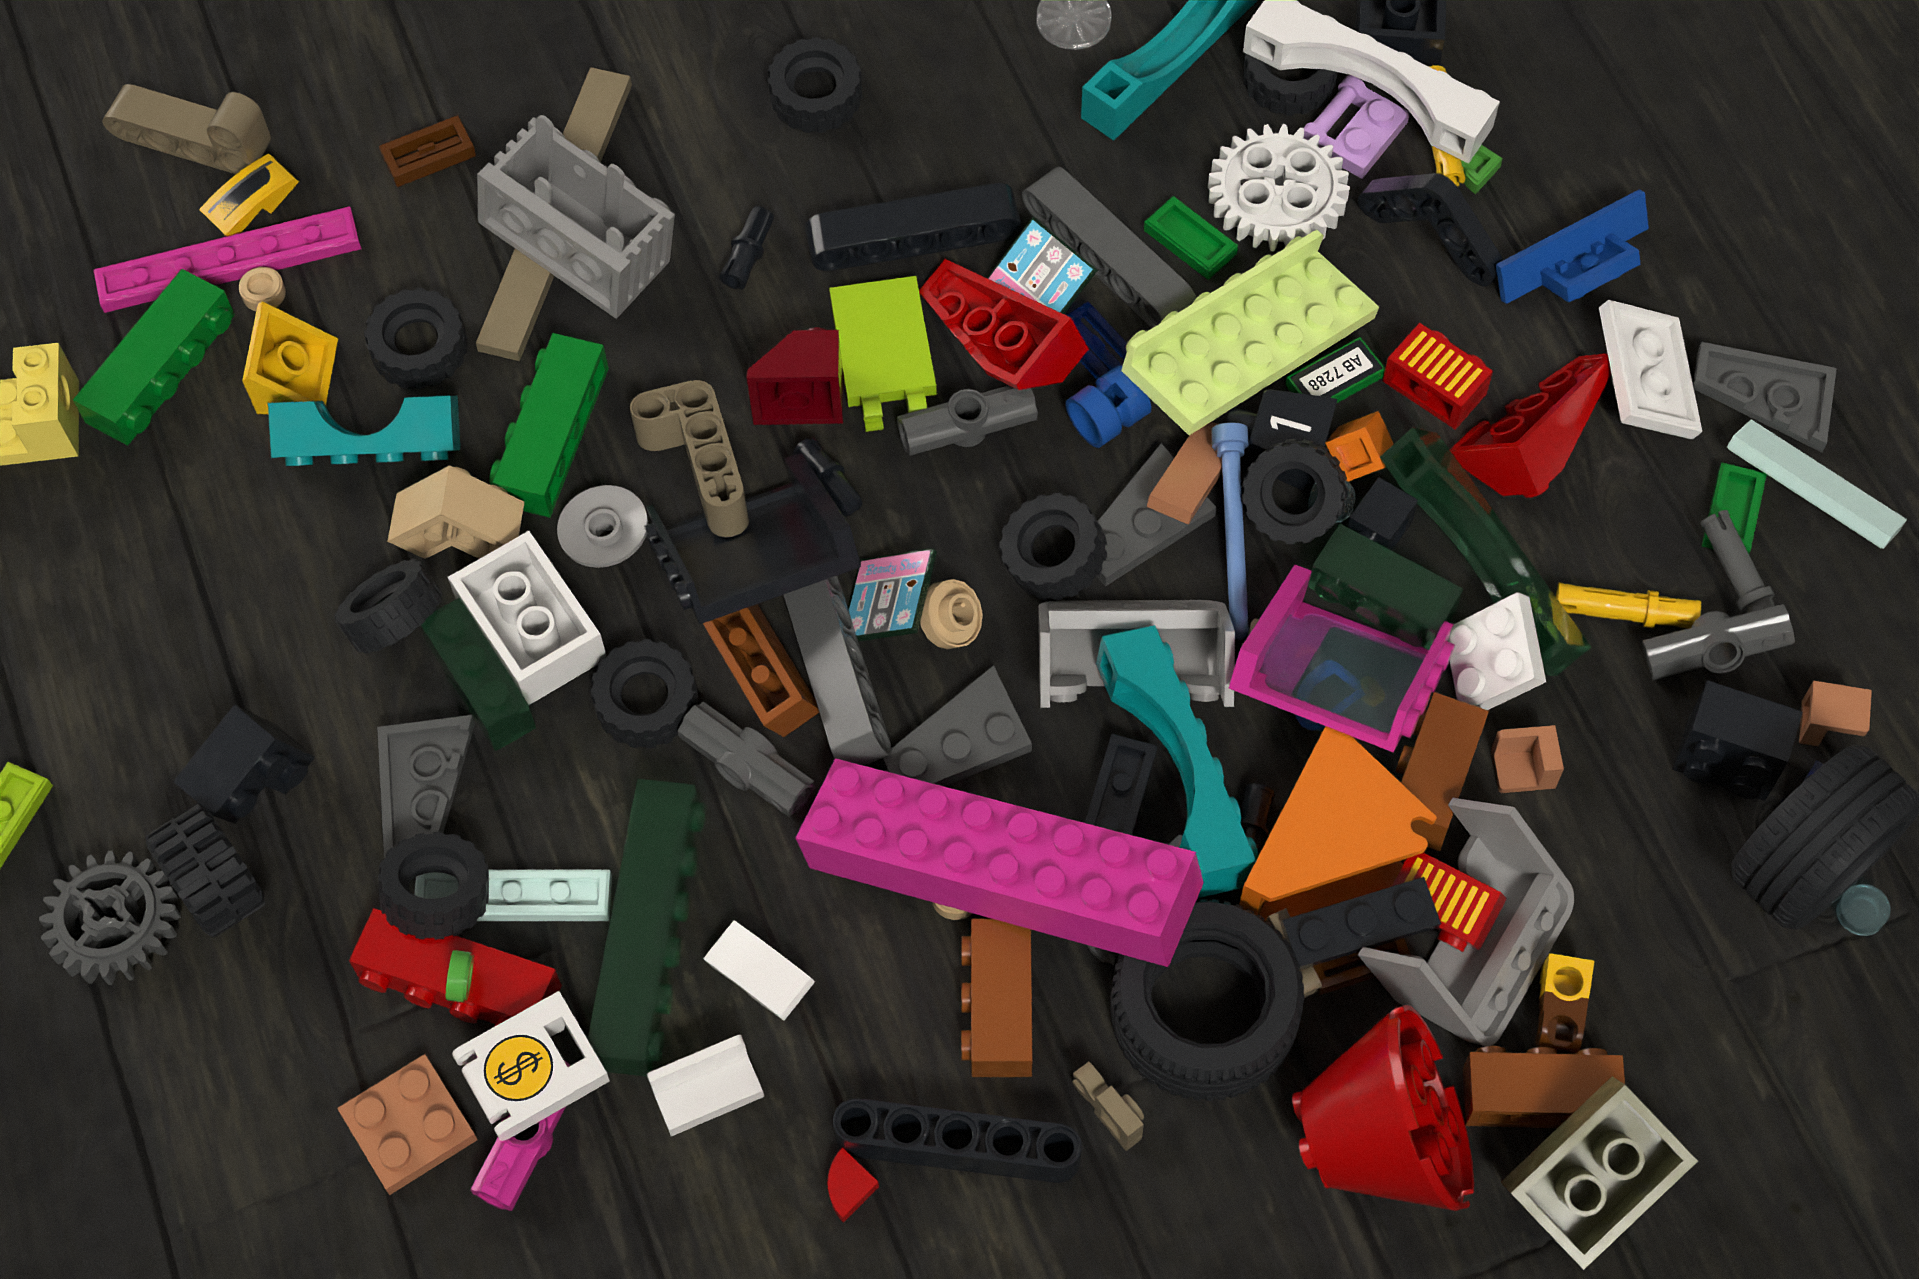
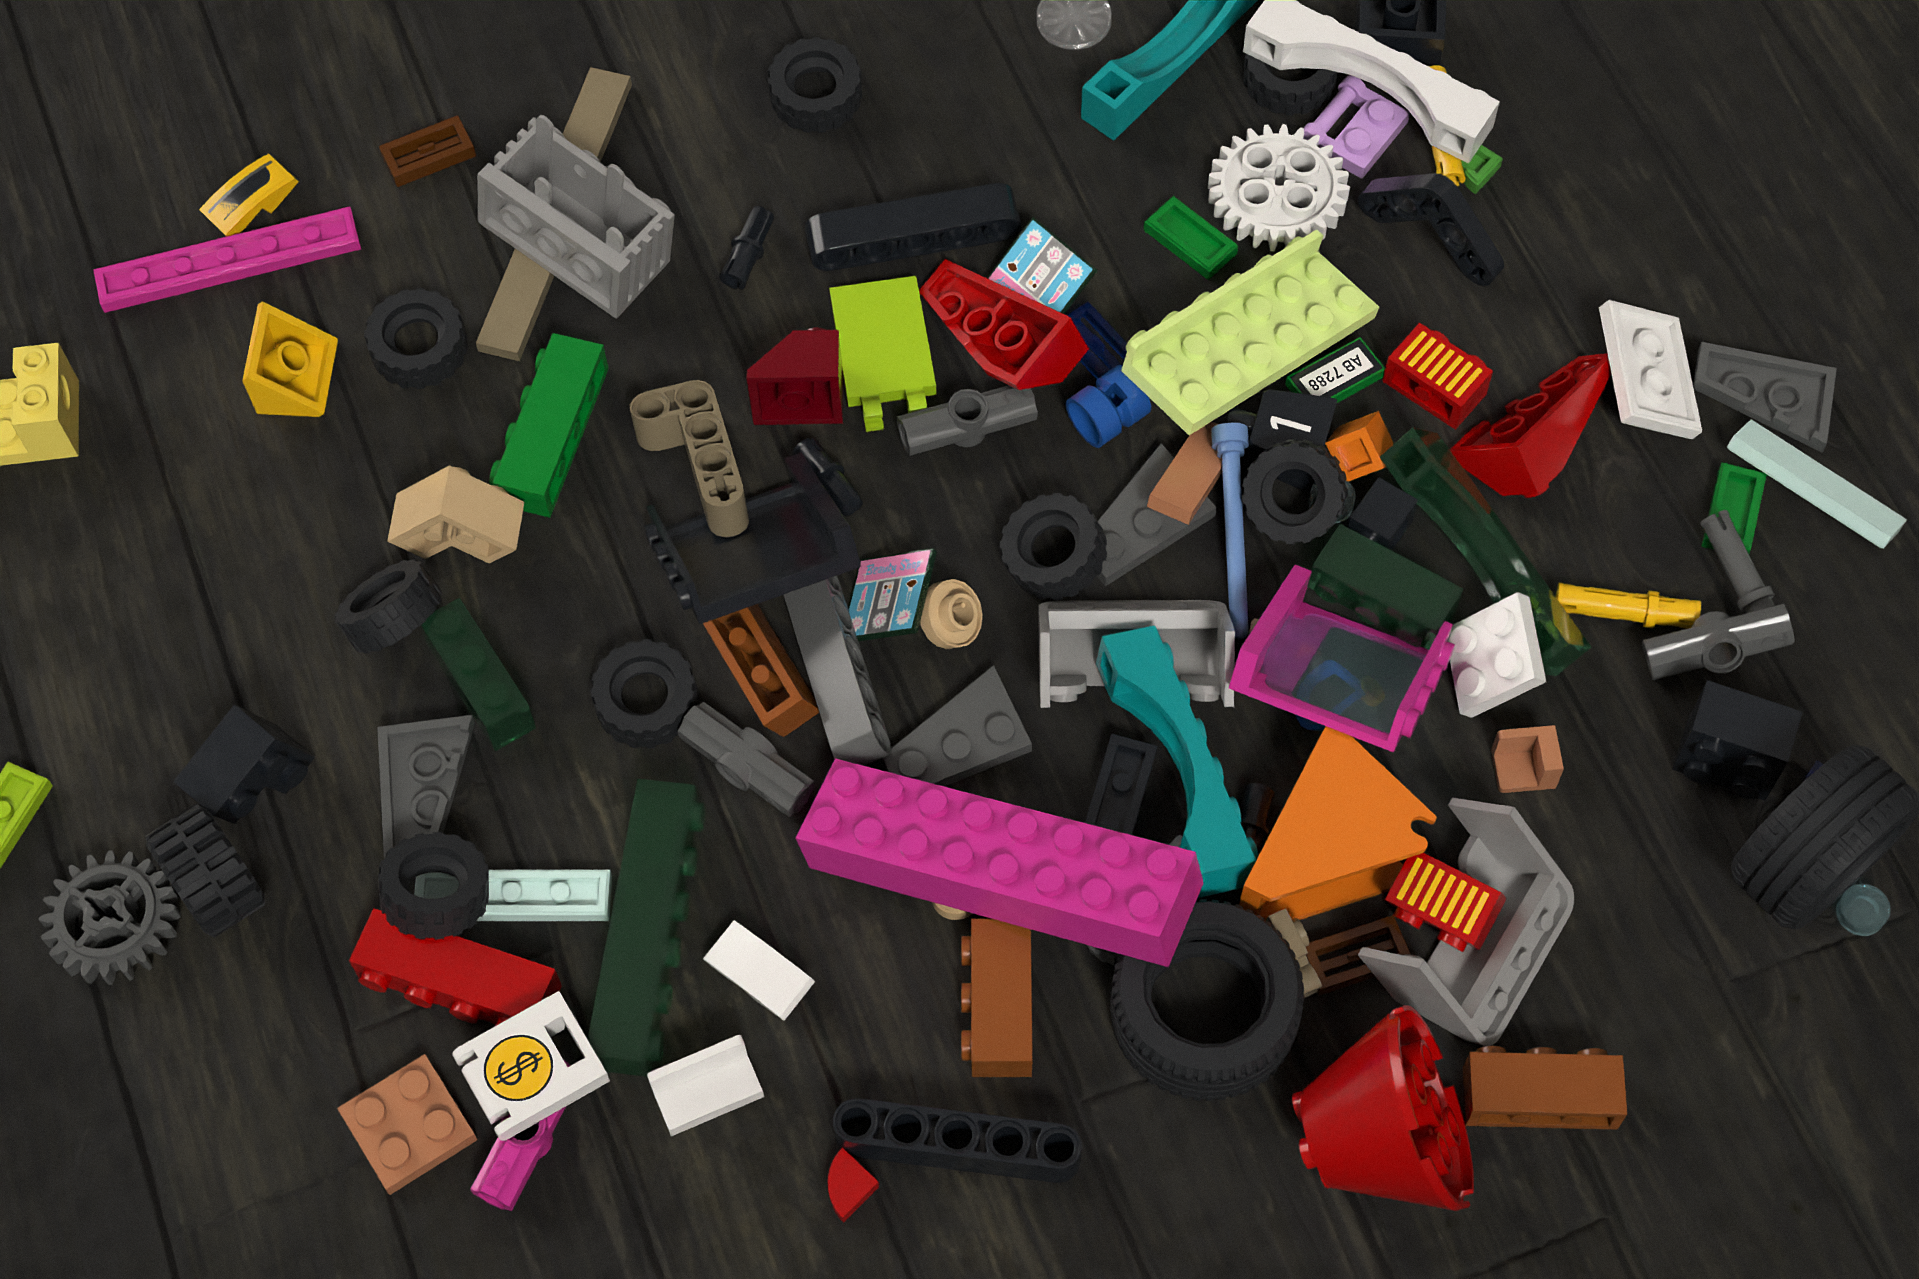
green brick [73,269,235,446] -> none
dark tan beam [102,84,271,174] -> none
tan tile [239,267,286,311] -> none
teal arch [268,395,461,466] -> none
bright green tile [446,950,474,1003] -> none
white brick [448,531,607,706] -> none
light grey dish [557,485,648,568] -> none
dark grey beam [1022,167,1197,328] -> none
dark tan plate [1072,1062,1144,1151] -> none
black plate [1281,877,1441,970] -> none
dark orange brick [1395,692,1489,851] -> none
blue bracket [1496,189,1649,304] -> none
olive brick [1500,1076,1698,1270] -> none
leg [1536,953,1594,1054] -> none
nougat panel [1799,681,1872,746] -> none

